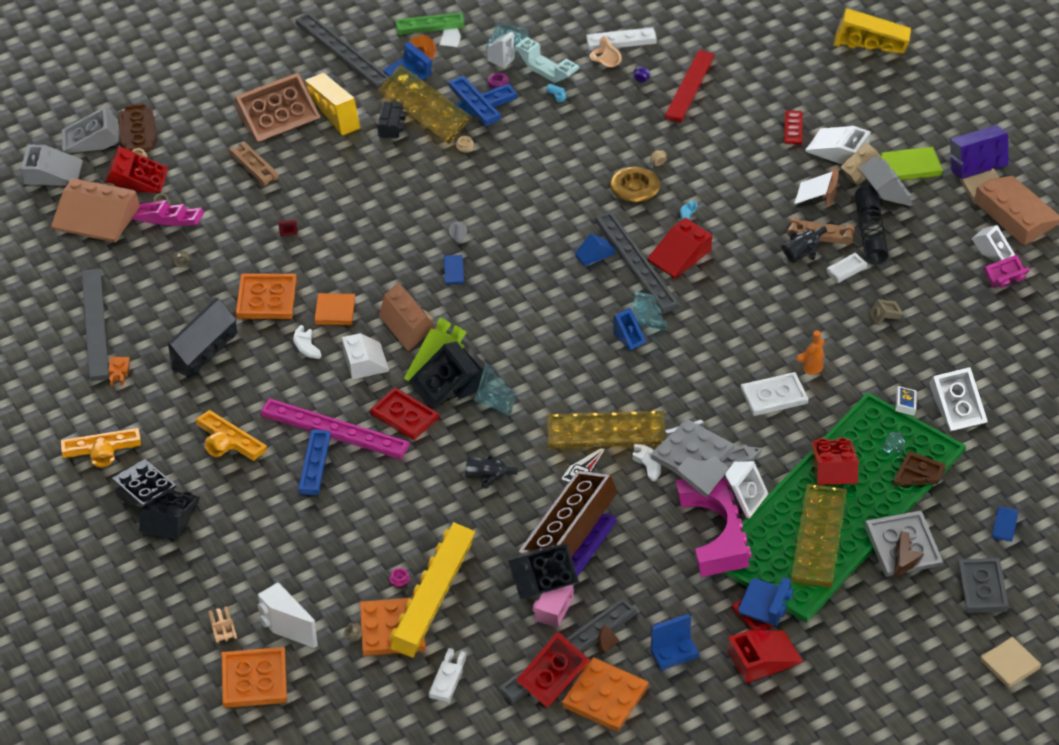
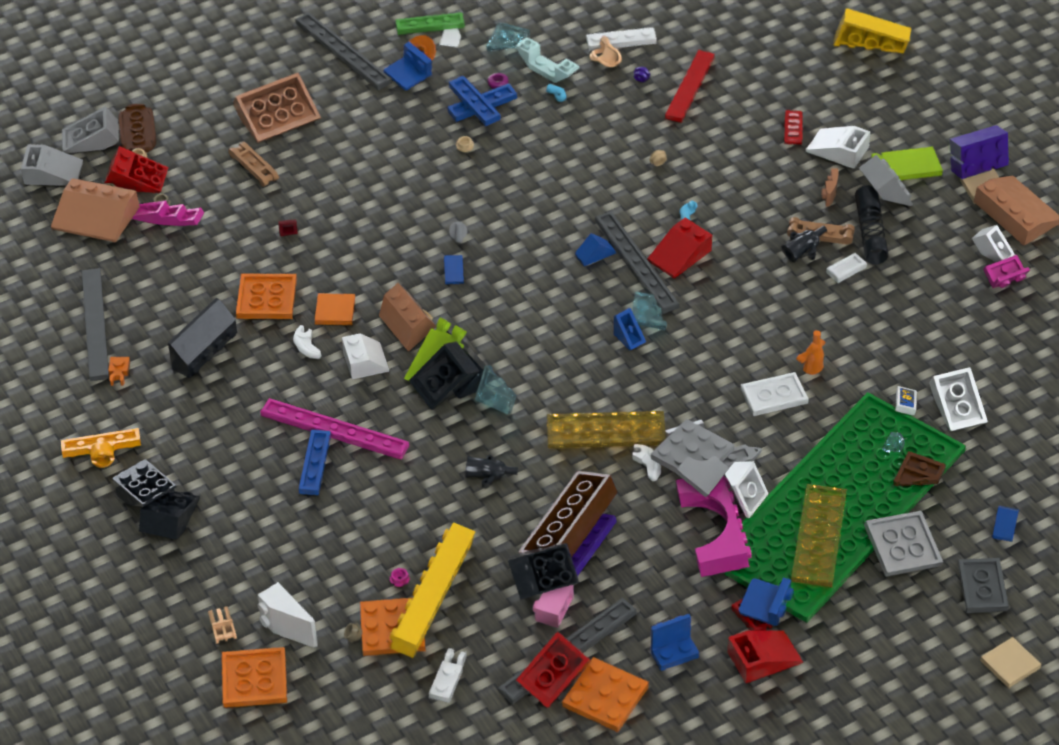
dark tan plate [173,250,191,268] -> none
light orange plate [196,410,267,461] -> none
yellow wedge [305,73,360,136] -> none
red tile [370,387,439,441] -> none
clear yellow plate [378,64,472,144] -> none
black brick [378,101,407,139] -> none
white slope [487,32,514,68] -> none
sticker [562,448,605,482] -> none
reddish brown tile [598,624,619,654] -> none
pearl gold wheel [610,167,660,202] -> none
white sticker [794,172,832,204] -> none
red slope [812,438,858,485] -> none
tan brick [840,143,882,186] -> none
dark tan bracket [869,299,903,325] -> none
reddish brown slope [894,531,924,577] -> none

